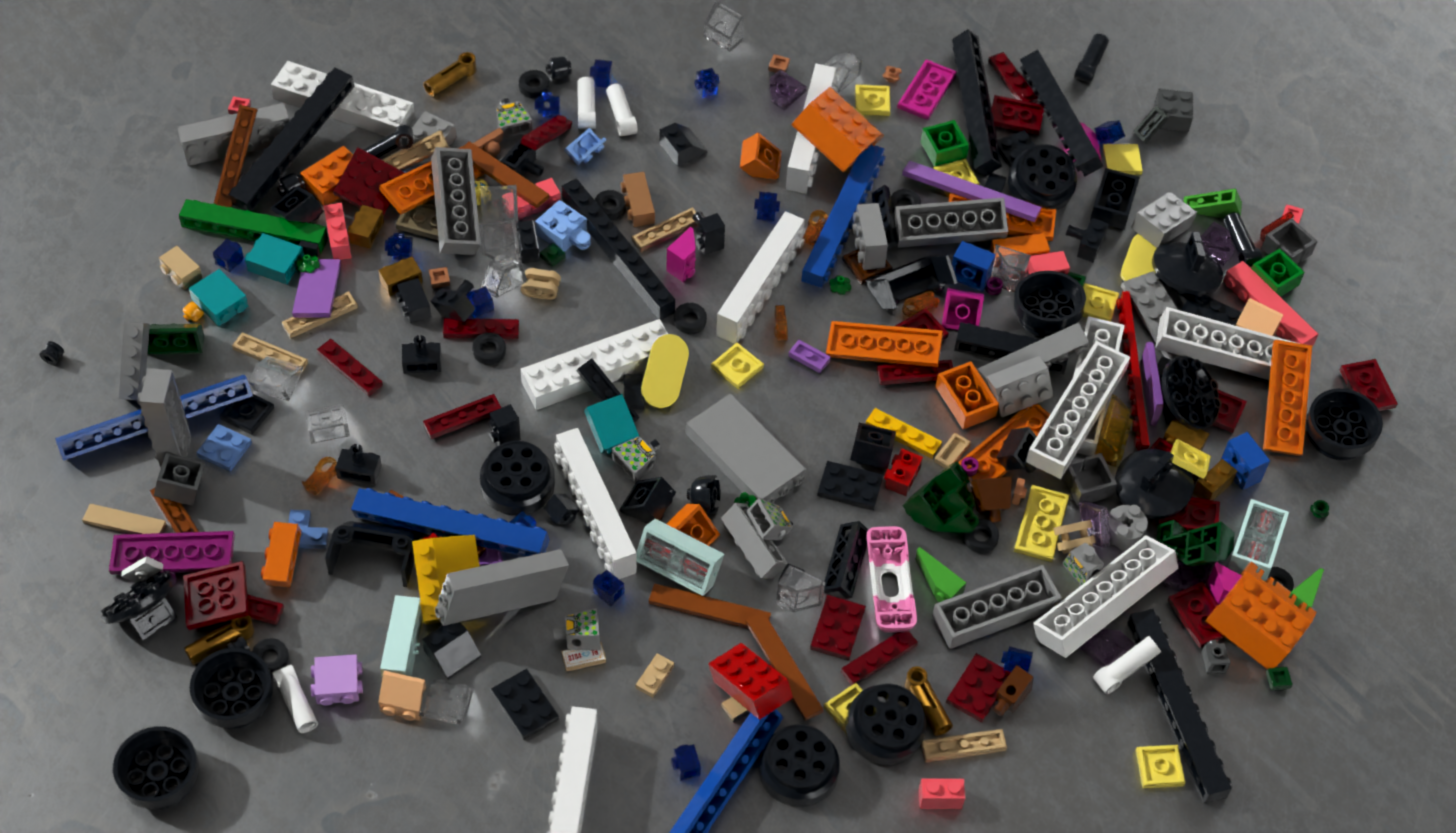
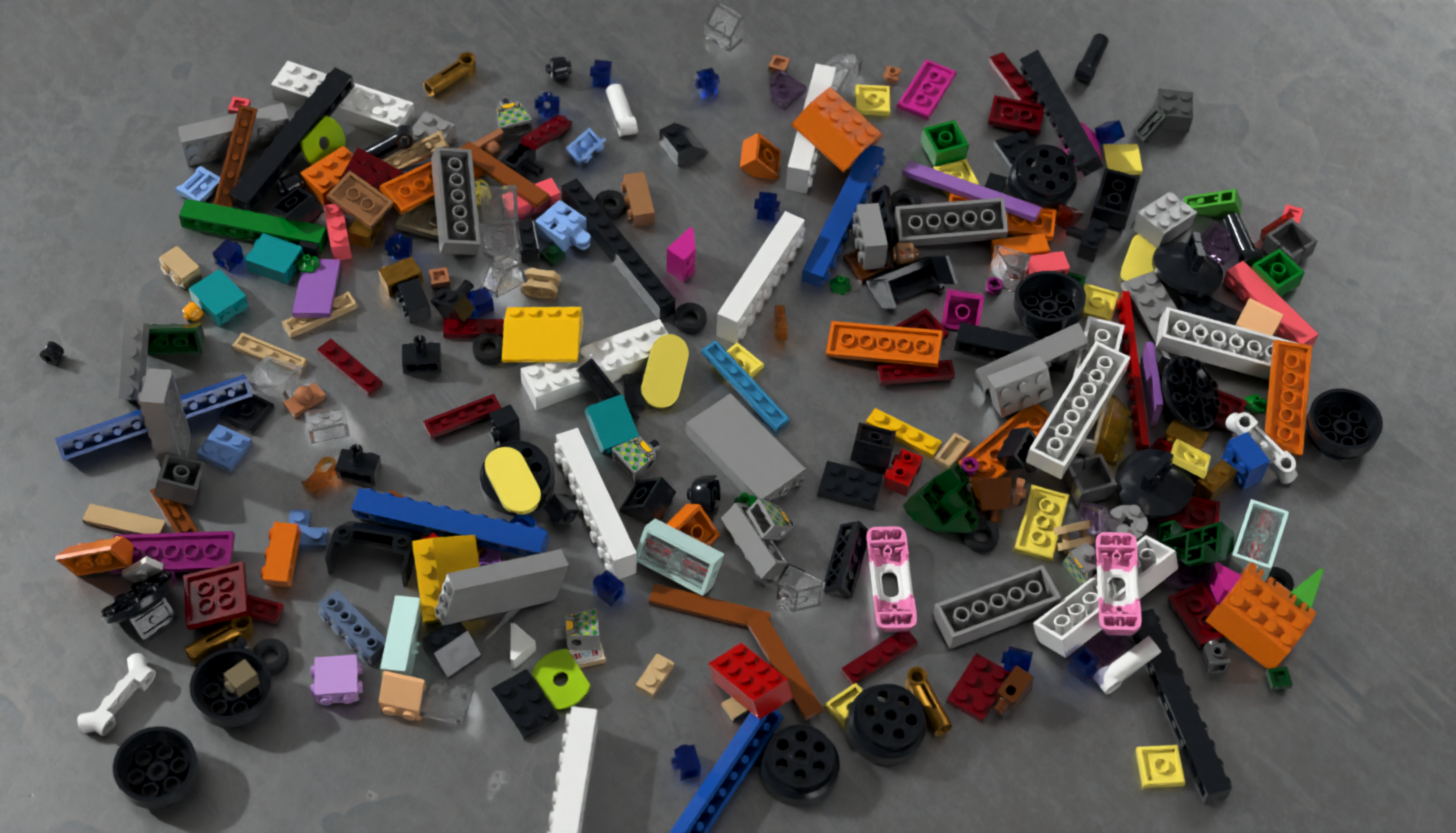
white piece [272,664,318,733] -> none
black tyre [519,70,549,98] -> none
white piece [577,77,596,129] -> none
tan tile [631,207,697,252] -> none
black brick [692,211,725,255] -> none
medium lavender plate [788,340,830,373] -> none
clear orange piece [803,210,828,246] -> none
dark red plate [810,595,866,661] -> none
clear orange piece [902,291,939,317] -> none
bright green slope [915,547,967,602] -> none
coral brick [919,778,965,809] -> none
tan tile [921,729,1007,763] -> none
orange brick [936,361,999,430] -> none
black brick [952,29,1002,177] -> none
blue brick [952,241,996,292] -> none
dark green plate [1310,500,1329,518] -> none
dark red plate [1339,359,1398,411] -> none
none -> orange slope [55,536,134,577]
none -> white plate [77,653,156,737]
none -> light blue plate [175,166,220,202]
none -> dark tan brick [224,659,260,698]
none -> nougat tile [283,382,326,418]
none -> lime piece [300,116,346,165]
none -> sand blue brick [318,589,386,666]
none -> medium nougat plate [327,171,393,230]
none -> light yellow tile [485,447,541,515]
none -> yellow slope [502,307,584,362]
none -> white slope [510,623,536,670]
none -> lime piece [532,649,591,711]
none -> dark azure tile [701,340,790,432]
none -> medium nougat head [891,242,919,266]
none -> clear red slope [1055,204,1084,230]
none -> clear blue brick [1067,645,1100,682]
none -> bright pink piece [1096,532,1141,636]
none -> white plate [1226,412,1298,484]
none -> green plant [1244,394,1267,415]

